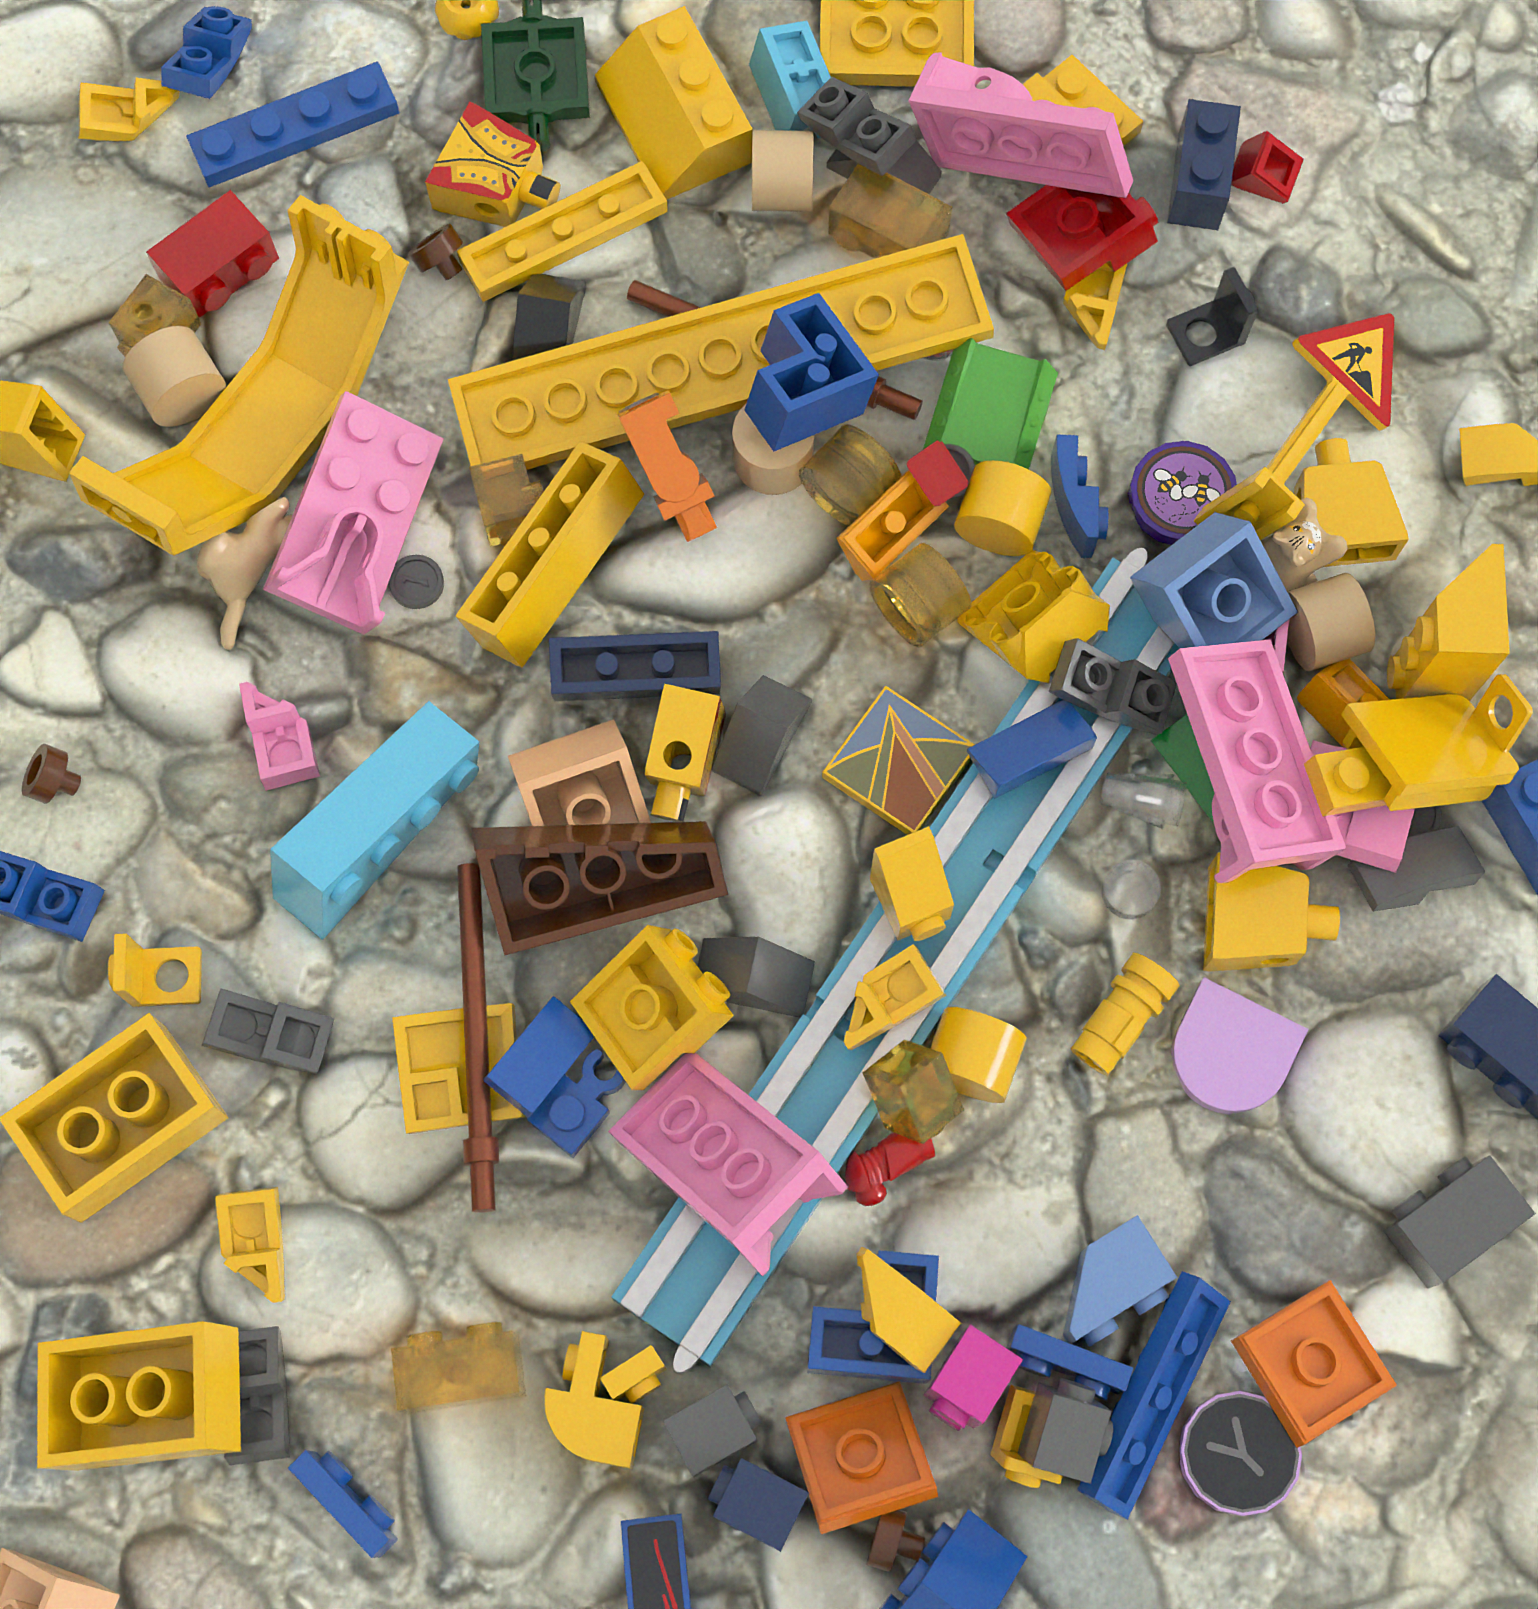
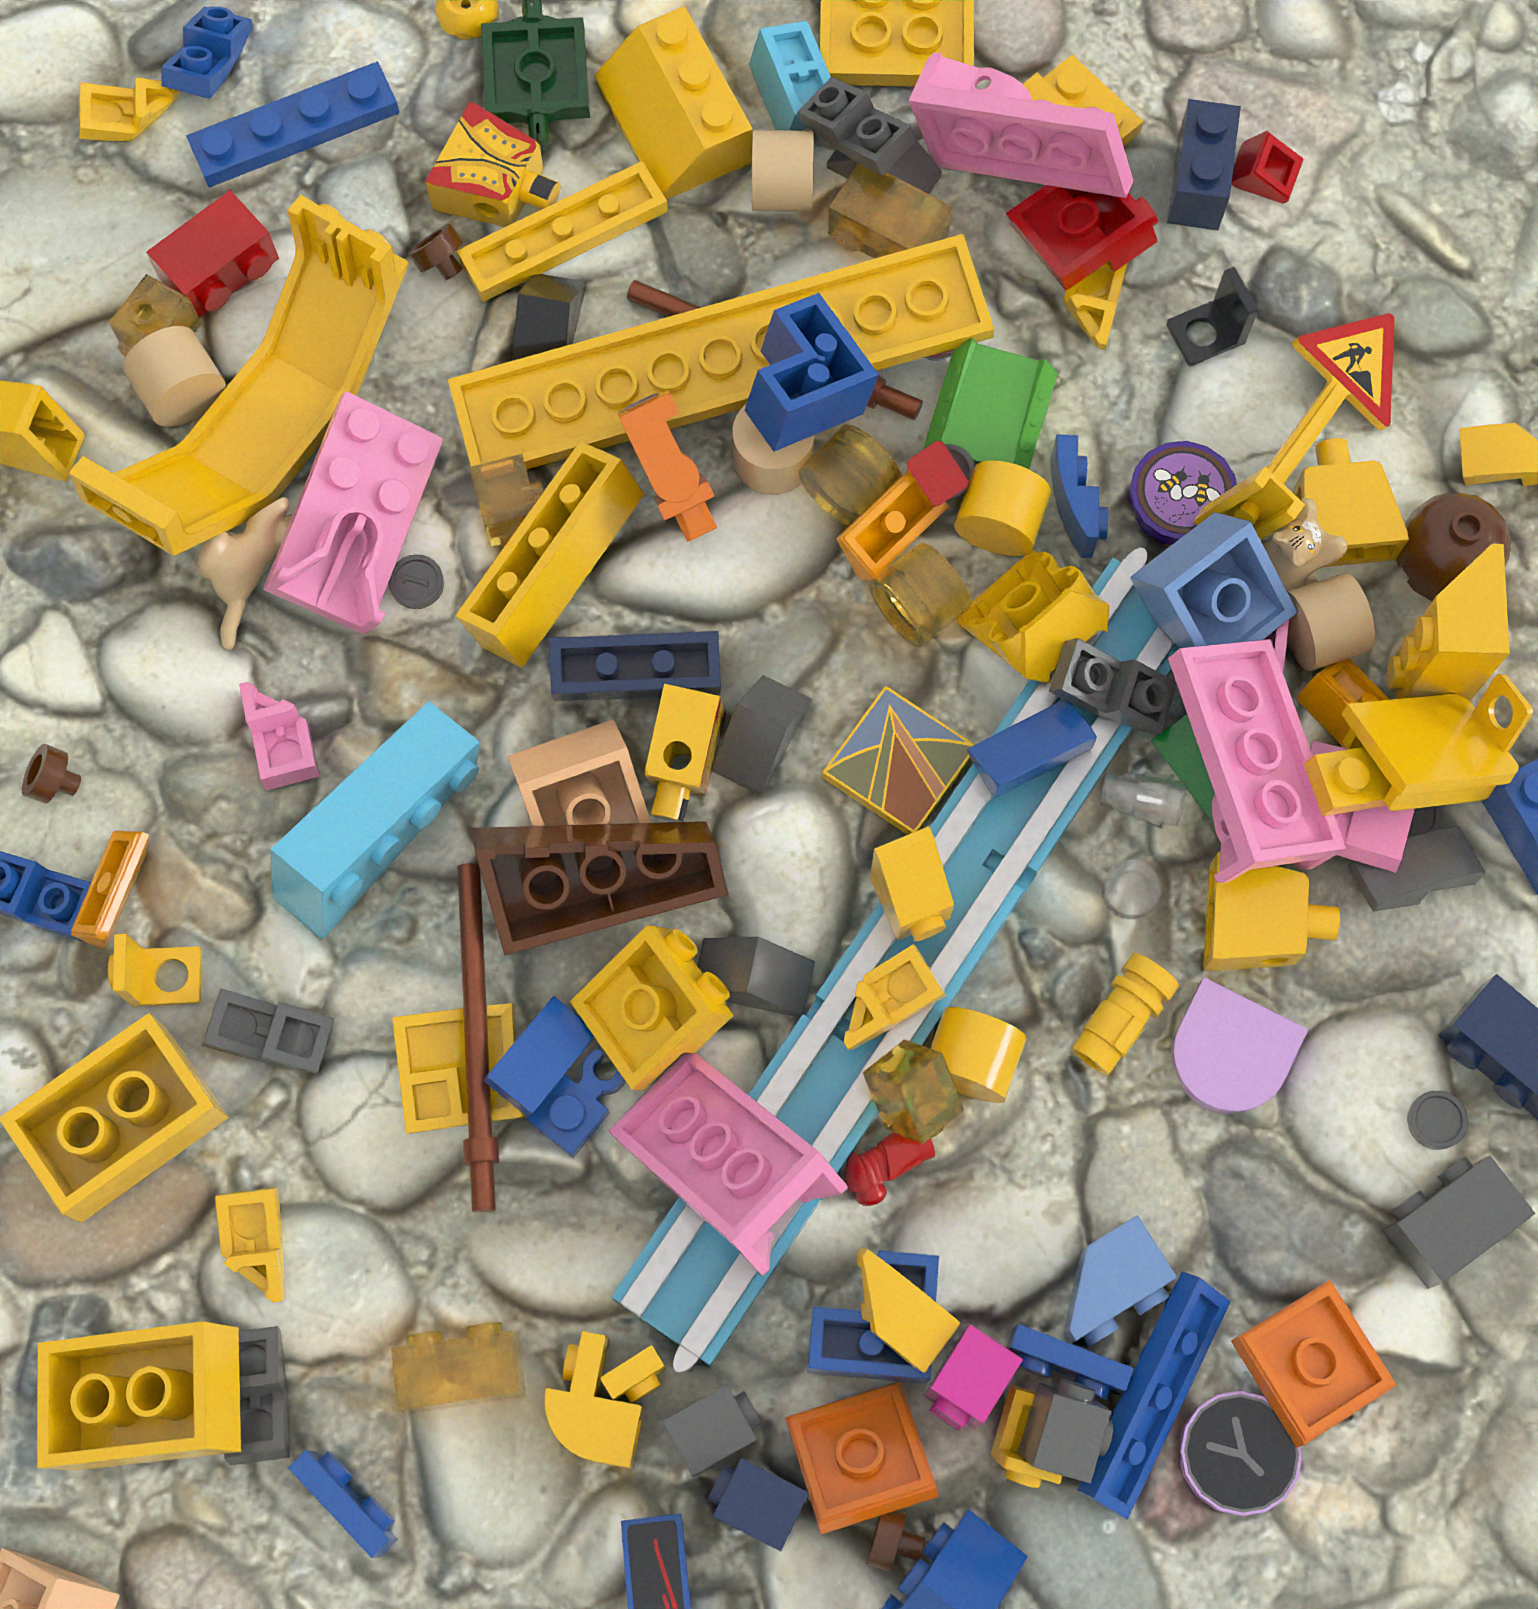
none -> light orange slope [71,830,149,949]
none -> reddish brown cylinder [1396,492,1511,602]
none -> dark grey piece [1407,1090,1468,1150]

